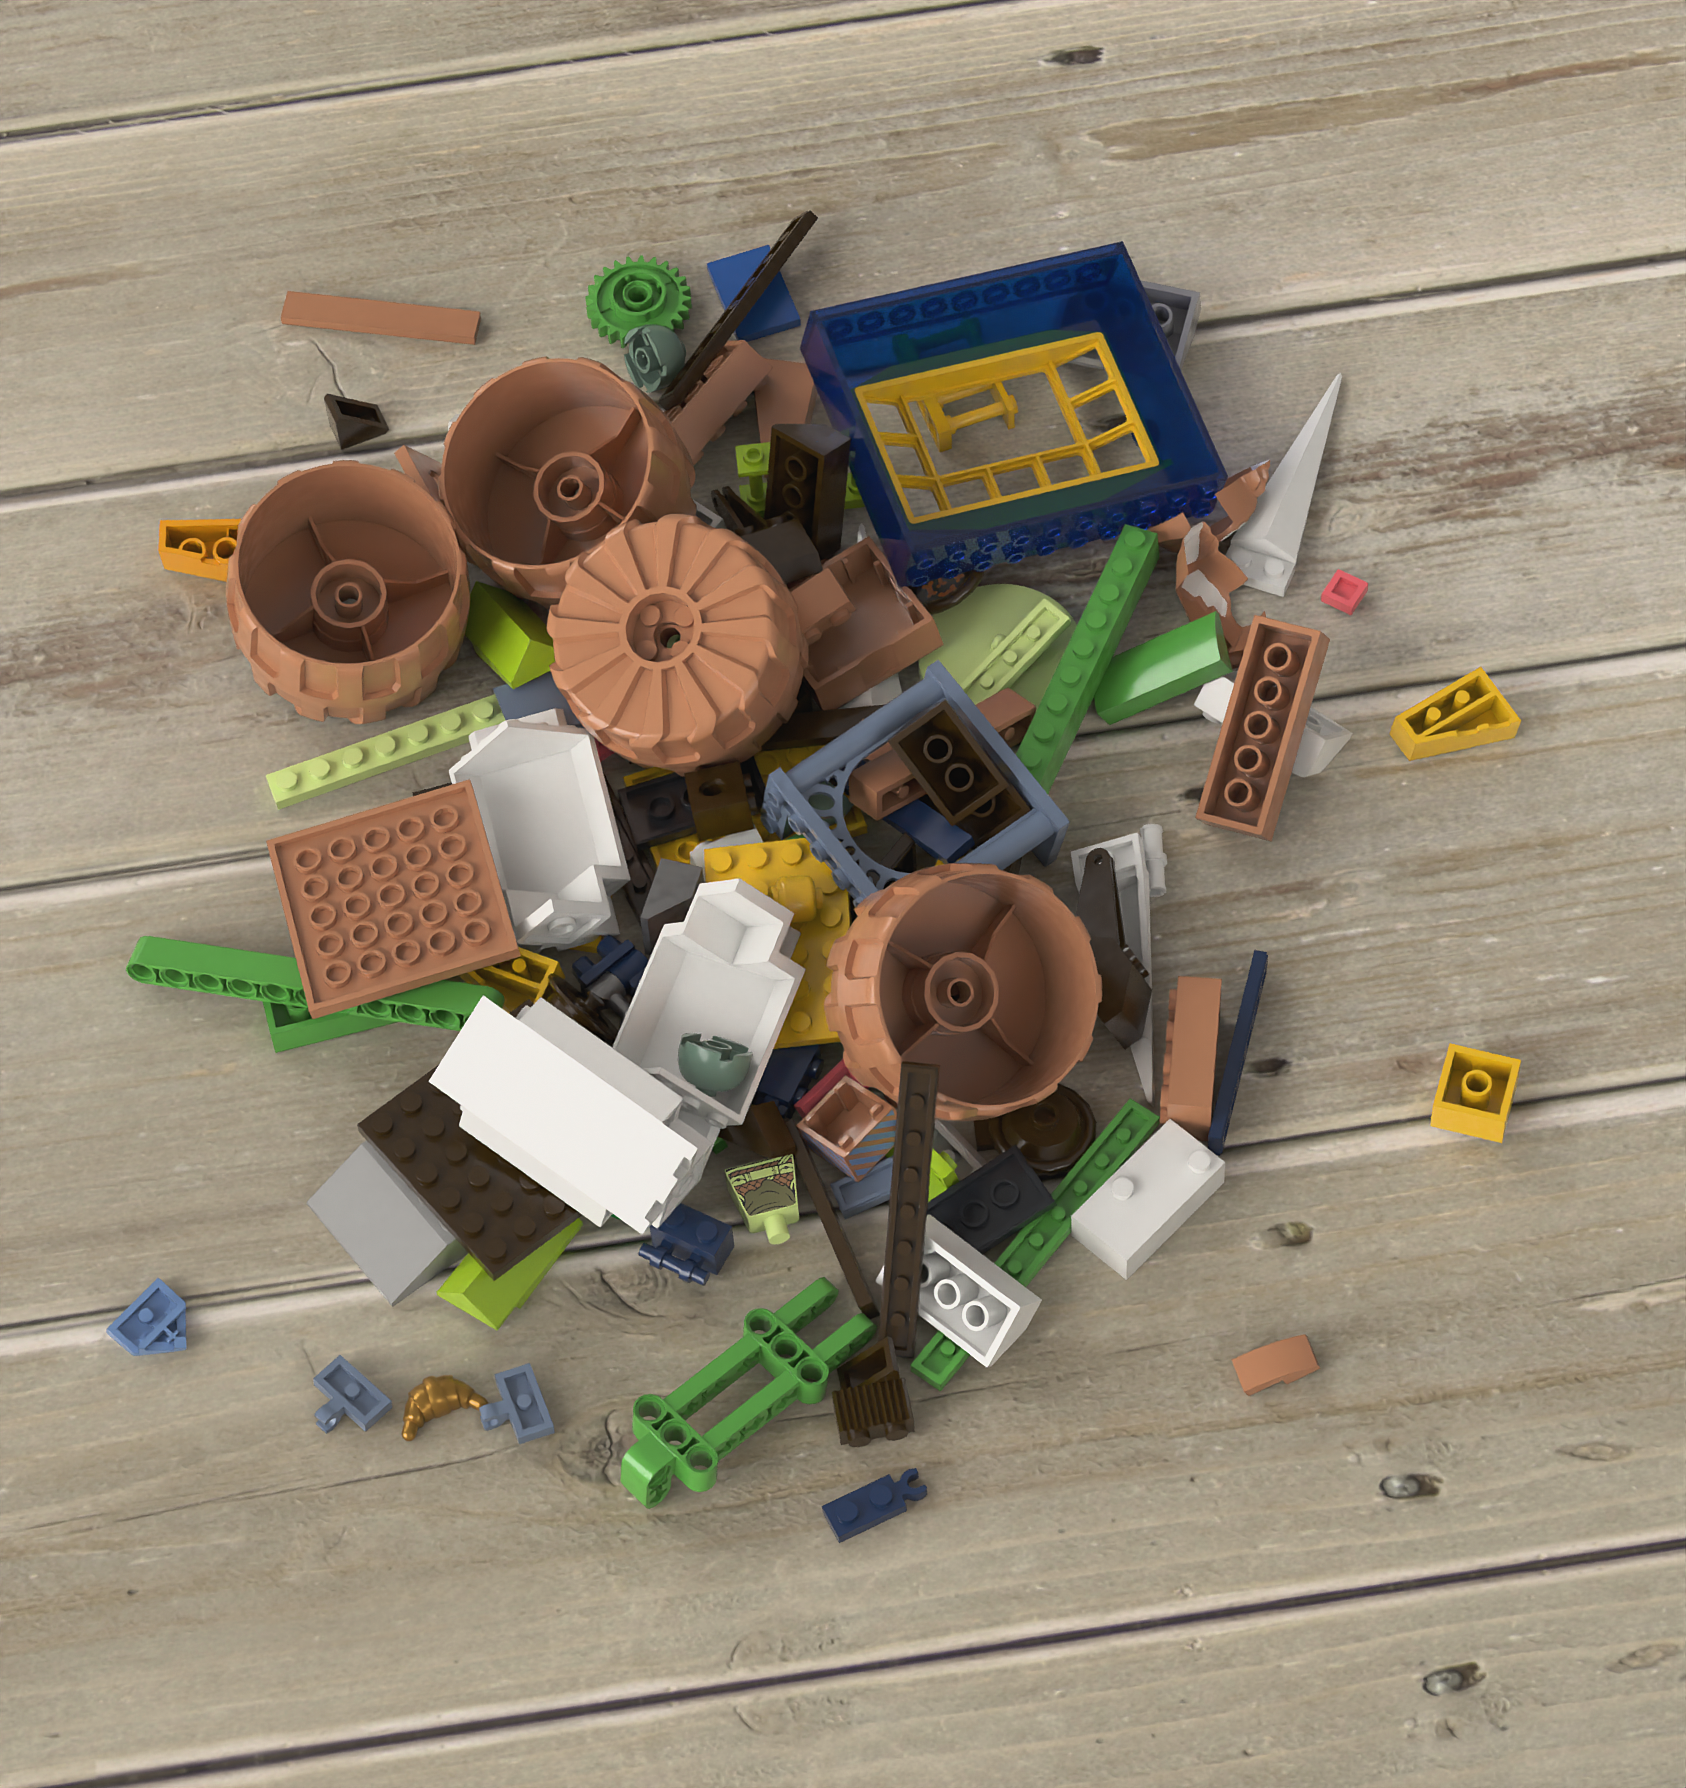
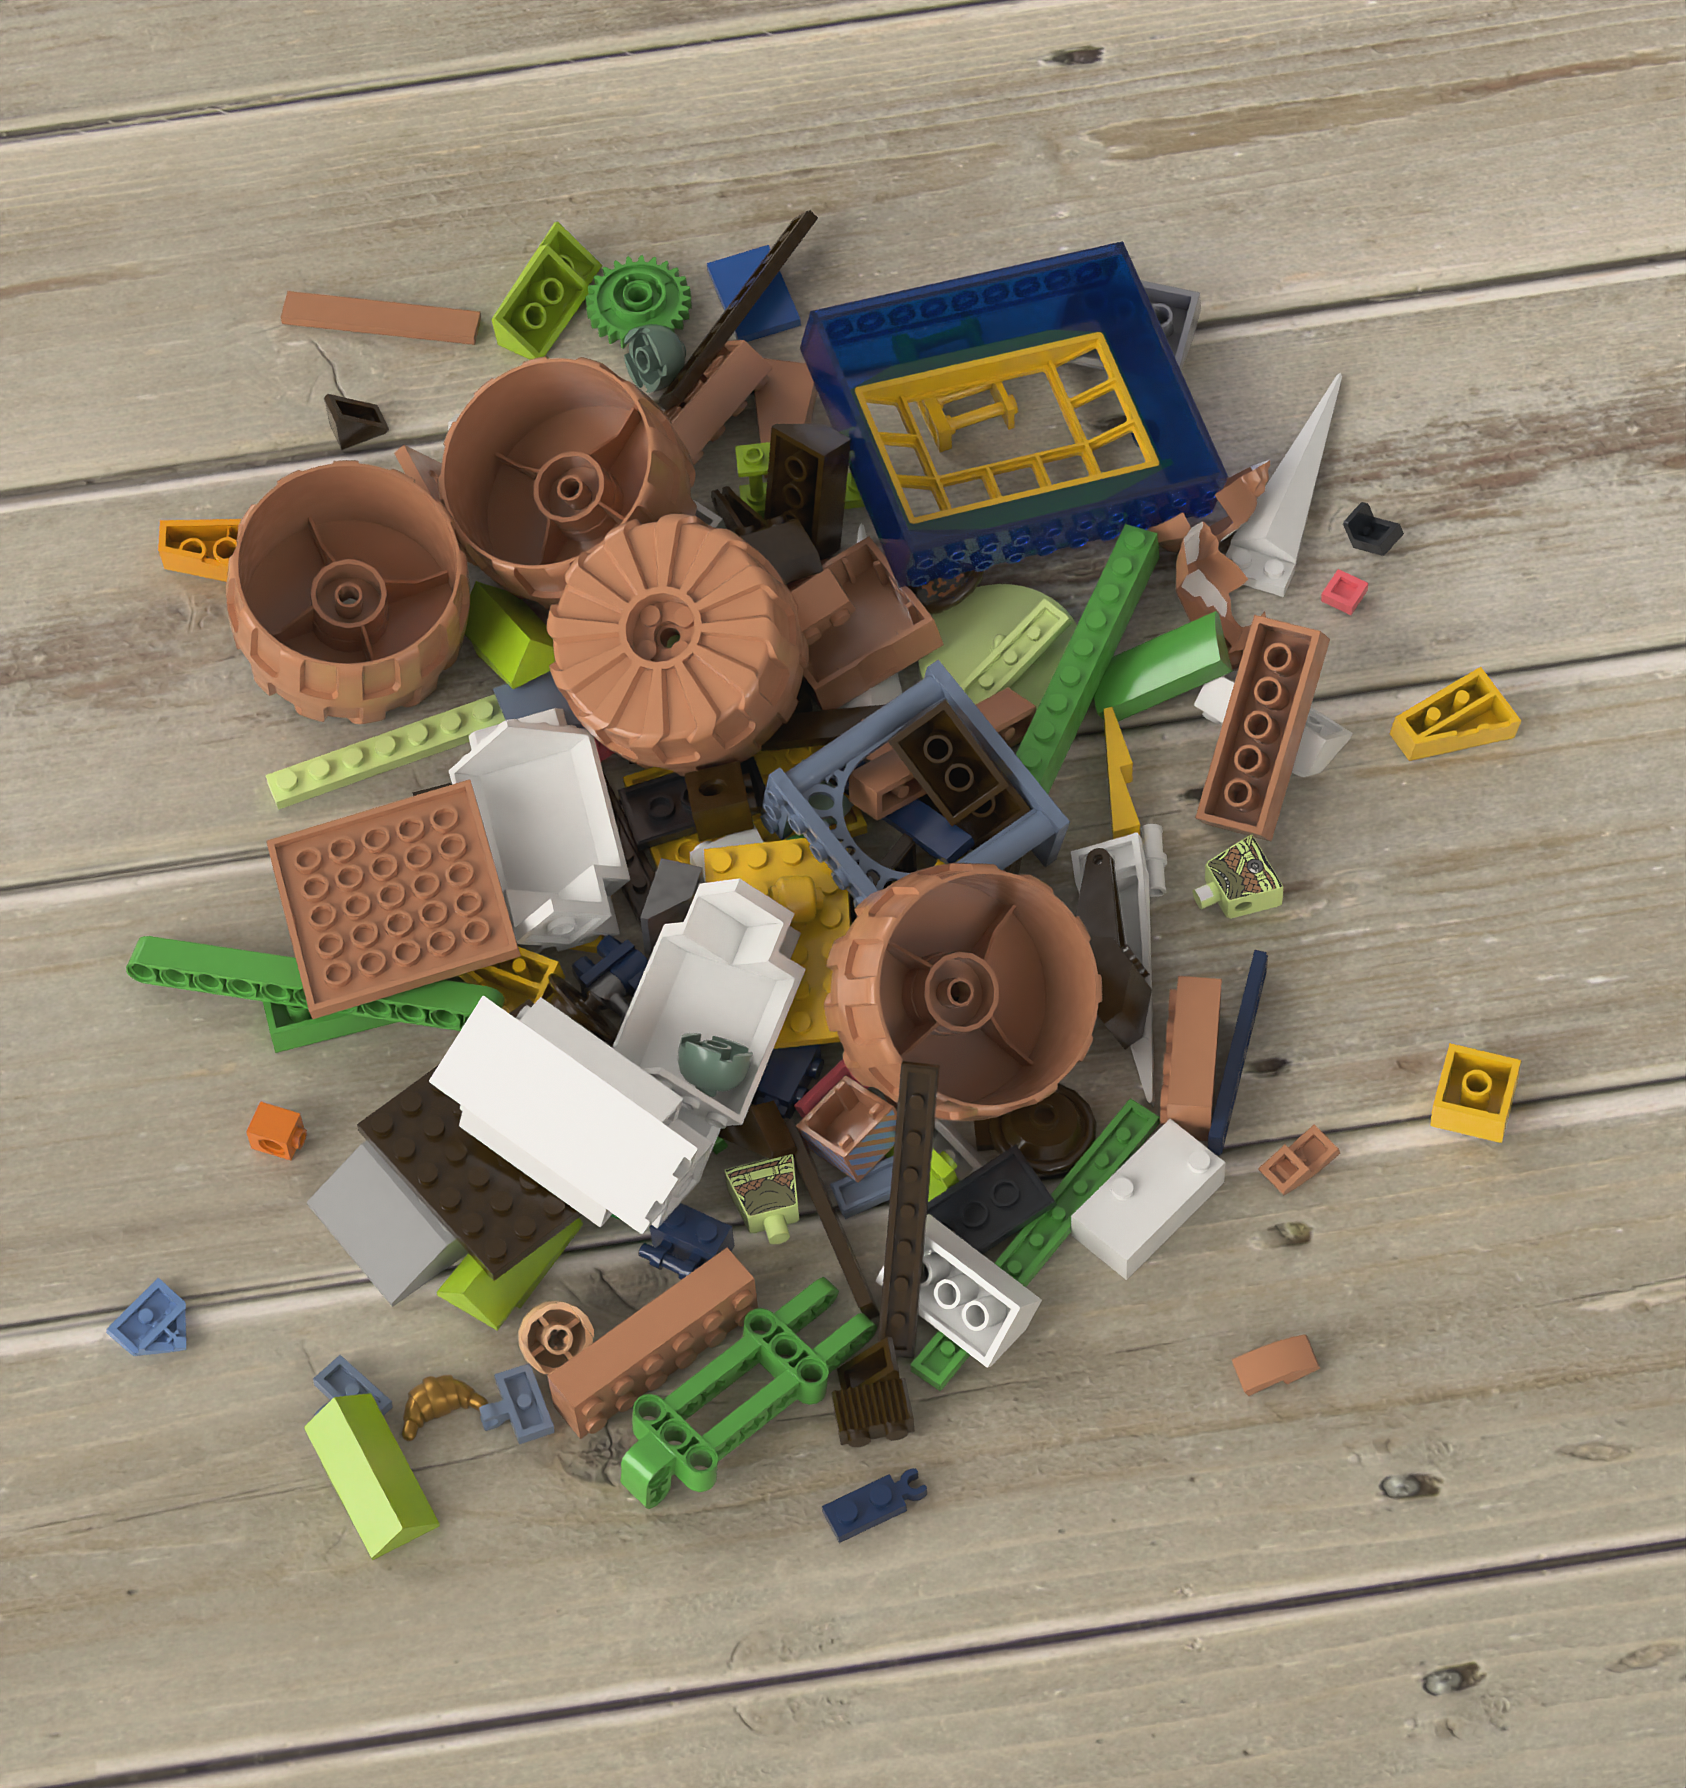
none -> orange brick [246,1101,307,1161]
none -> lime slope [304,1393,440,1561]
none -> lime slope [491,221,603,360]
none -> light nougat cylinder [518,1301,594,1375]
none -> nougat brick [547,1247,758,1439]
none -> yellow slope [1104,707,1140,840]
none -> torso [1193,835,1283,919]
none -> nougat slope [1258,1124,1340,1196]
none -> black bracket [1343,502,1404,556]

